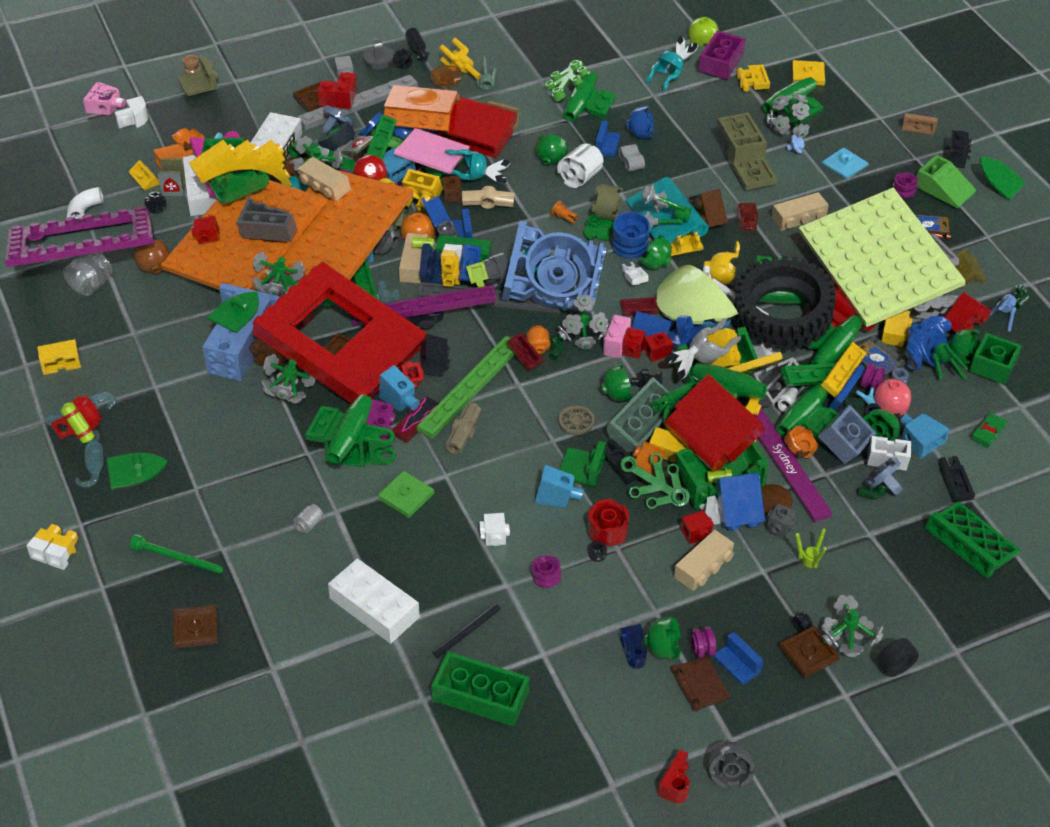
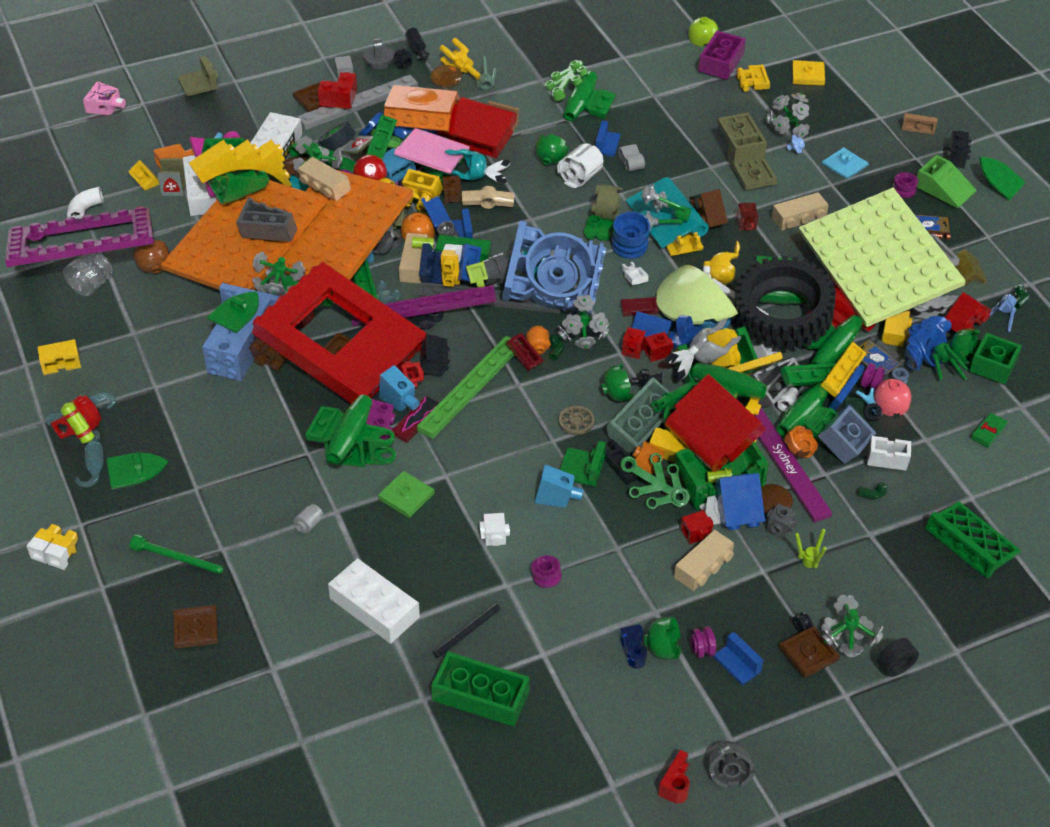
white brick [115,96,148,129] -> none
black gear [145,192,166,213] -> none
orange hair [171,128,205,151] -> none
medium nougat wheel [183,55,200,74] -> none
red brick [191,215,220,244] -> none
light grey plant [261,354,316,403] -> none
sand blue tile [323,106,354,134] -> none
dark tan piece [445,402,482,455] -> none
orange pin [551,200,579,225] -> none
red brick [588,499,629,546] -> none
black bush [588,541,607,562] -> none
bright pink brick [603,315,631,358] -> none
blue cylinder [627,106,654,139] -> none
green cylinder [639,234,672,270] -> none
teal hair [646,36,698,92] -> none
copper piece [671,656,731,711] -> none
green plate [763,77,824,124] -> none
green cylinder [863,409,900,445] -> none
sand blue tile [865,457,904,496] -> none
dark azure torso [900,414,950,459] -> none
black hinge [939,456,975,502] -> none

